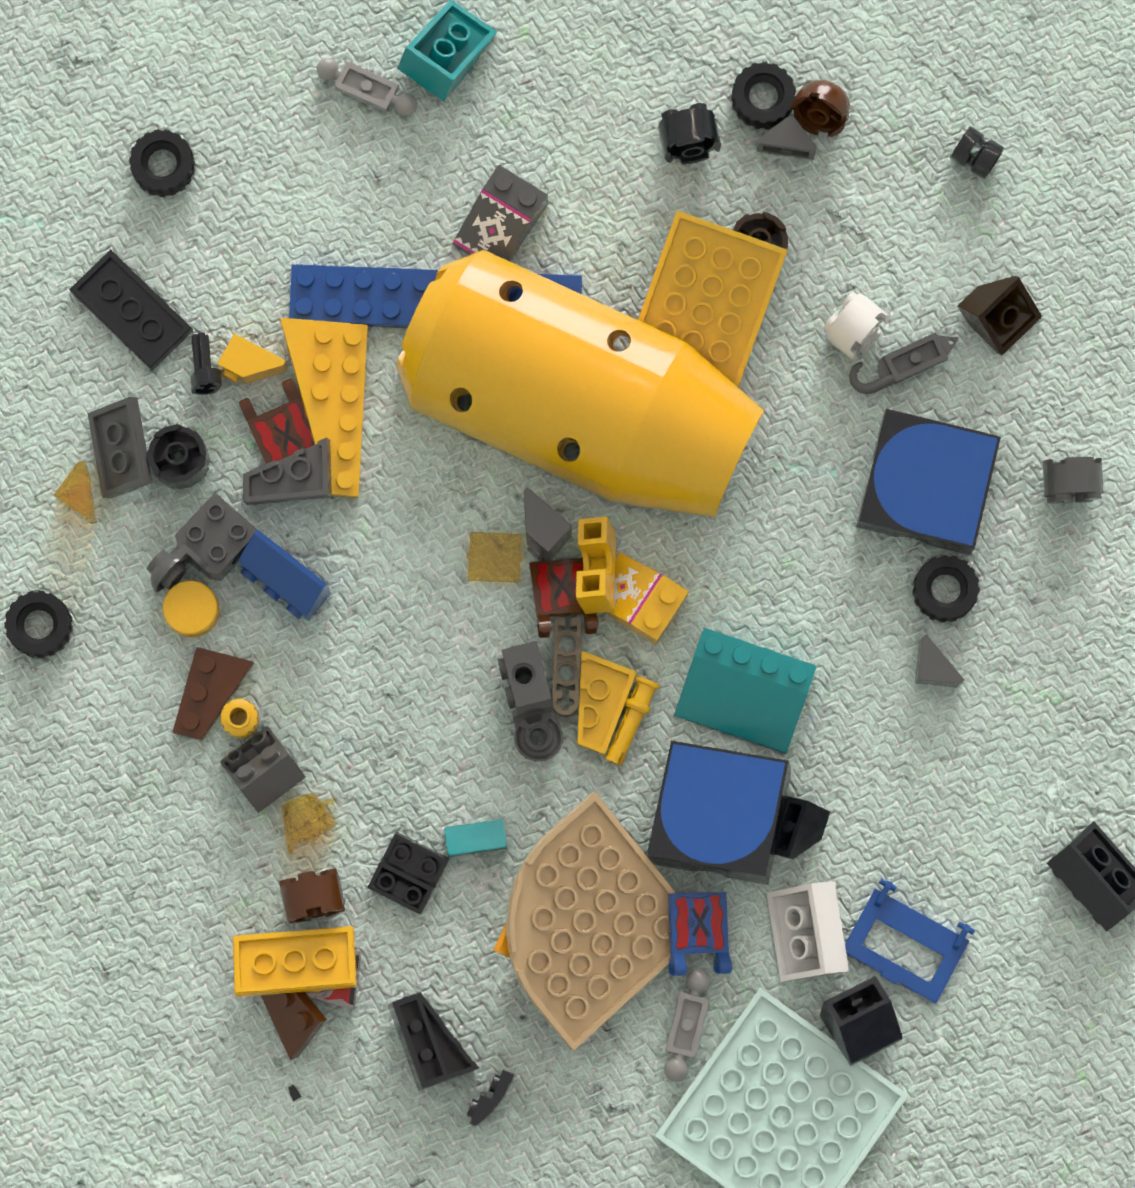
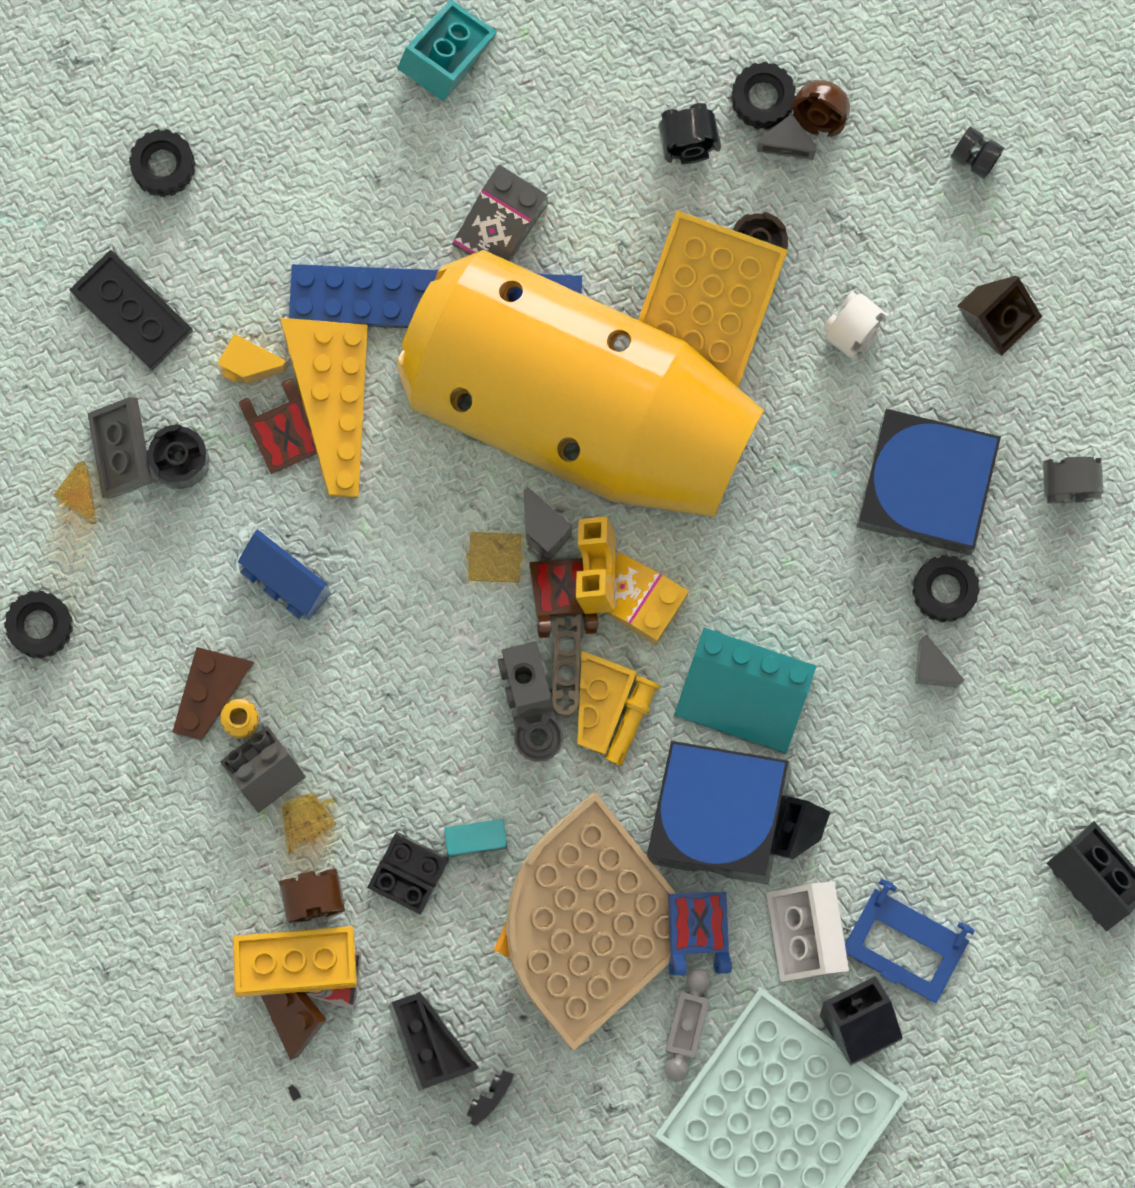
dark grey brick [147,492,257,593] -> none
yellow head [163,580,220,638] -> none
black piece [190,332,222,395] -> none
dark grey wing [243,437,332,505] -> none
light grey plate [316,58,417,116] -> none
dark grey plate [849,332,959,394] -> none

